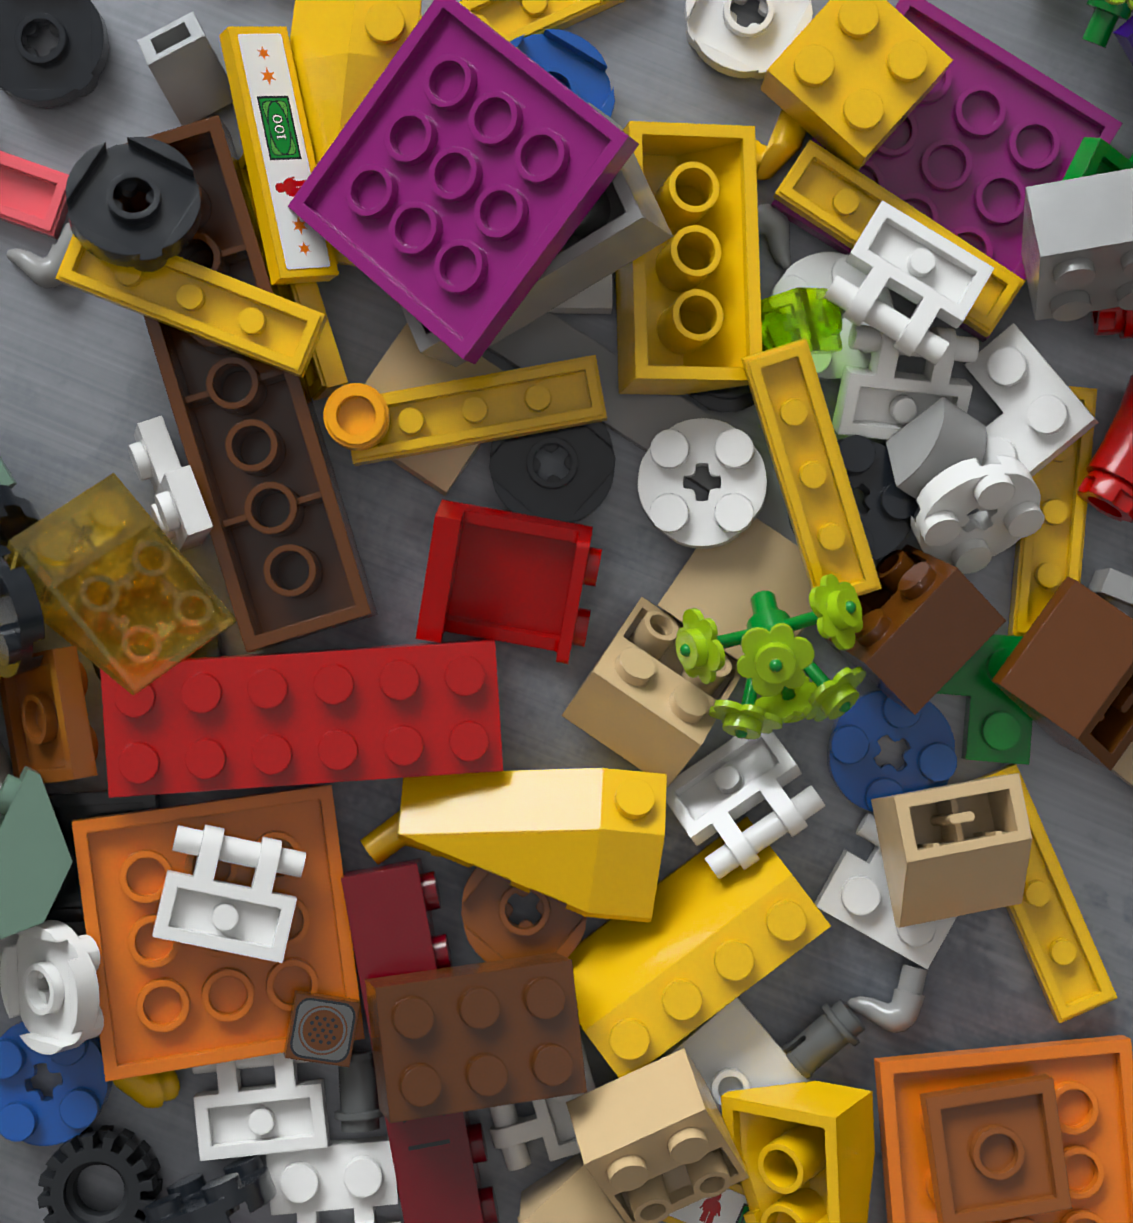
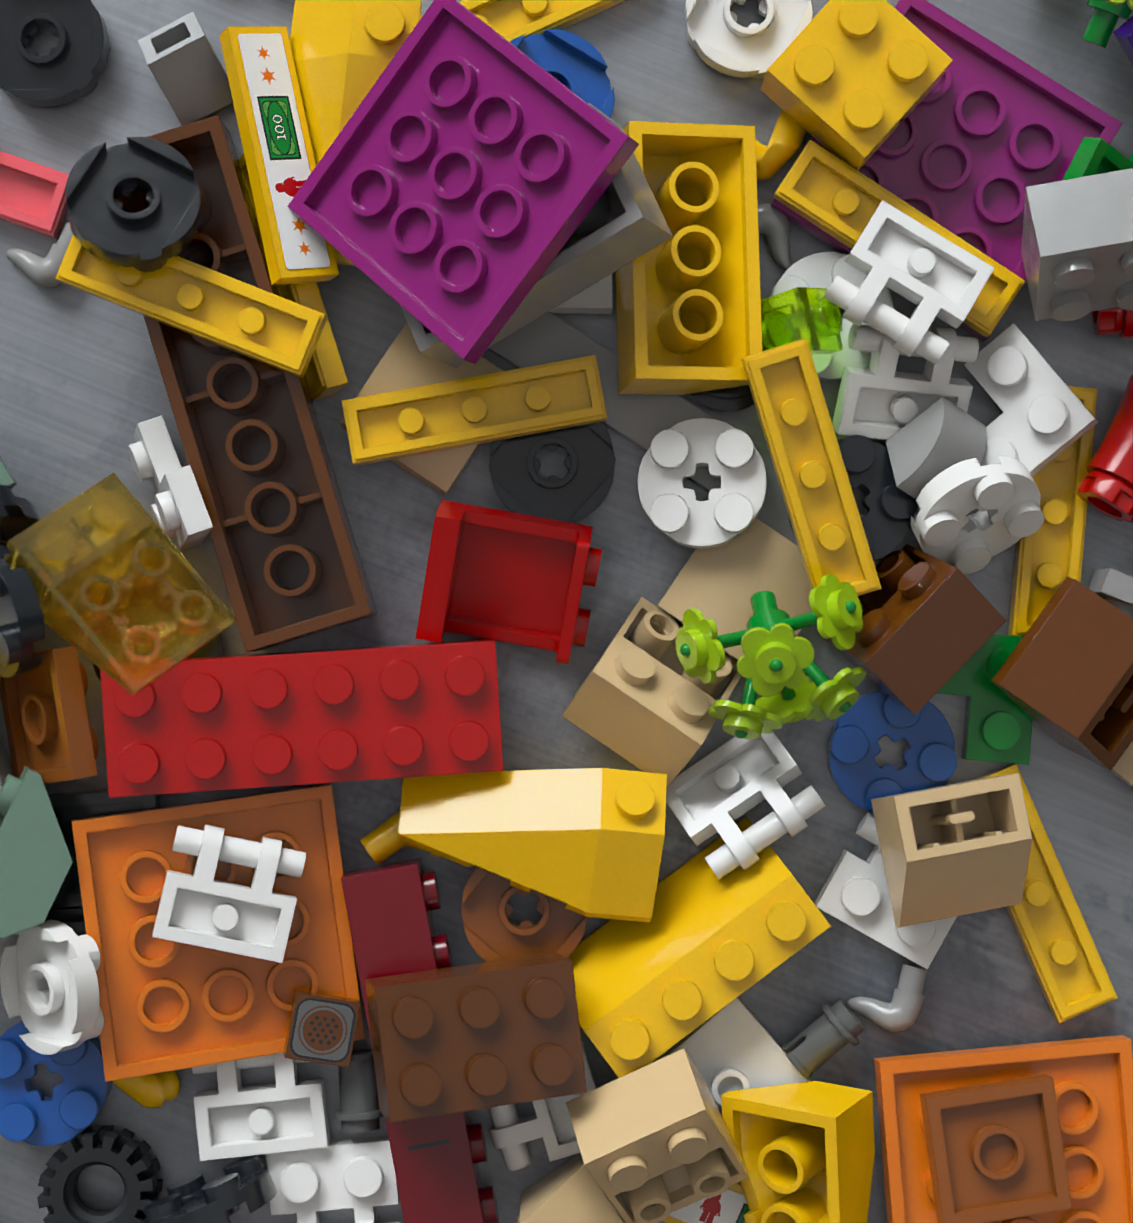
light orange tile [323,383,390,451] -> none

